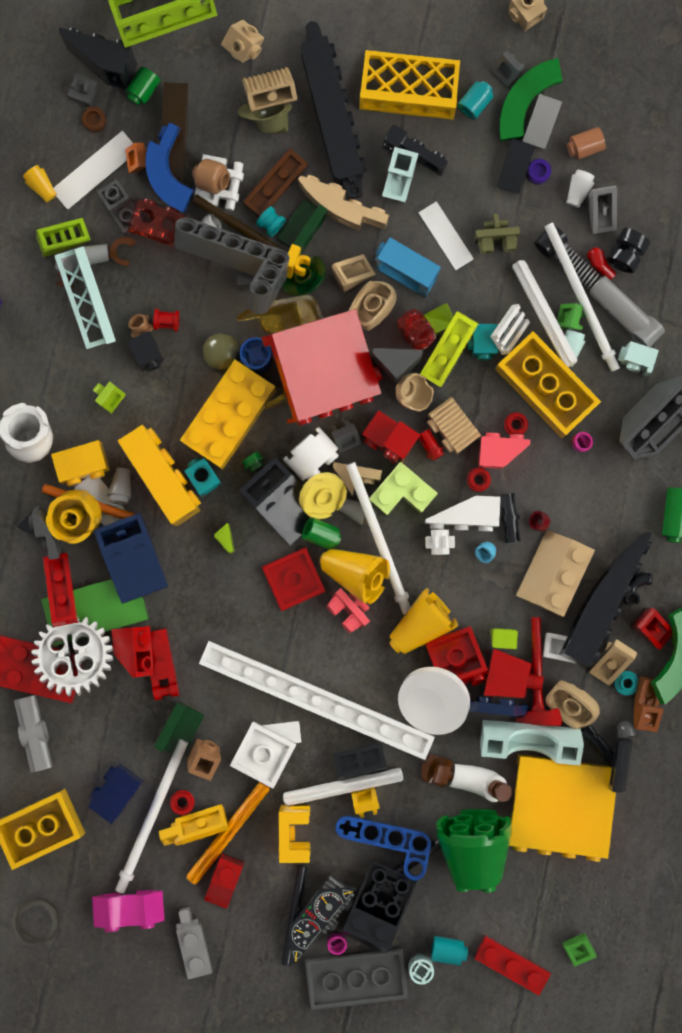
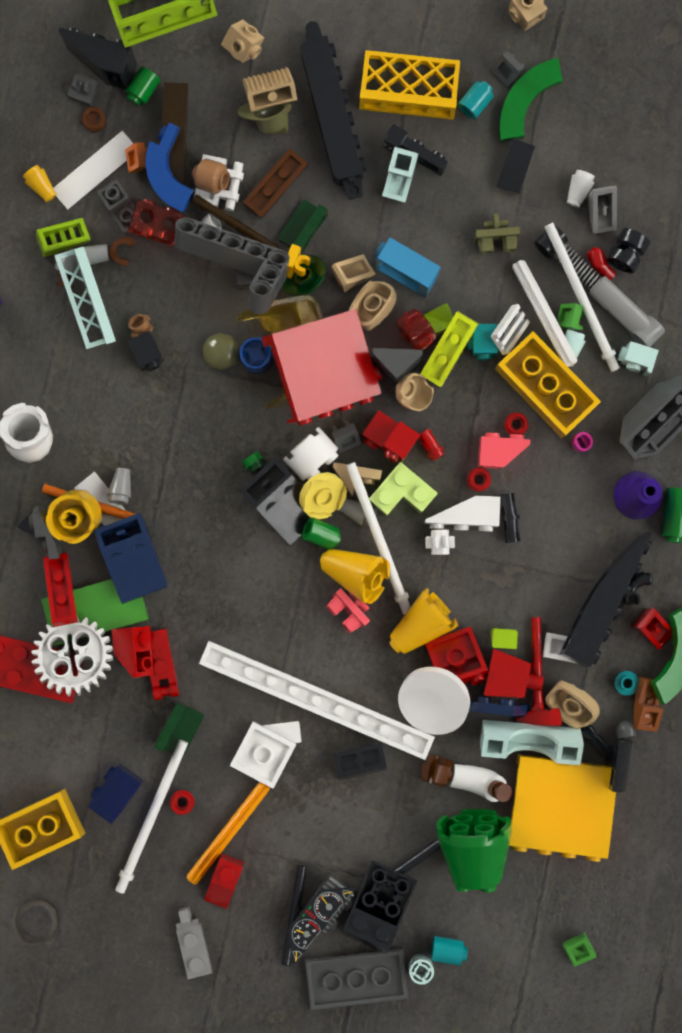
light grey piece [14,695,53,773] -> none
yellow brick [51,440,110,487] -> none
dark pink brick [92,890,164,932] -> none
lime tile [93,381,126,414] -> none
yellow brick [118,424,201,527] -> none
red bush [153,308,180,332] -> none
yellow hinge [159,804,229,846] -> none
yellow brick [180,360,277,470] -> none
teal brick [184,457,222,497] -> none
medium nougat brick [187,739,221,781] -> none
lime slope [214,523,235,554] -> none
teal wheel [256,206,286,237] -> none
red tile [262,547,326,612] -> none
yellow panel [279,805,310,863] -> none
white axle [283,768,403,806] -> none
tan slope [299,175,389,231] -> none
dark pink hinge [327,932,347,955] -> none
blue beam [336,815,431,880] -> none
yellow tile [351,787,380,818] -> none
white sticker [419,201,474,270] -> none
tan brick [427,397,481,455] -> none
red plate [473,935,551,996] -> none
medium azure hinge [475,541,496,563] -> none
tan slope [516,530,595,617] -> none
light grey slope [523,94,562,149] -> none
dark purple tile [526,159,551,185] -> none
dark red hinge [529,511,551,531] -> none
nougat brick [567,127,606,160] -> none
tan slope [589,639,637,686] -> none
none -> dark purple cone [613,471,662,519]

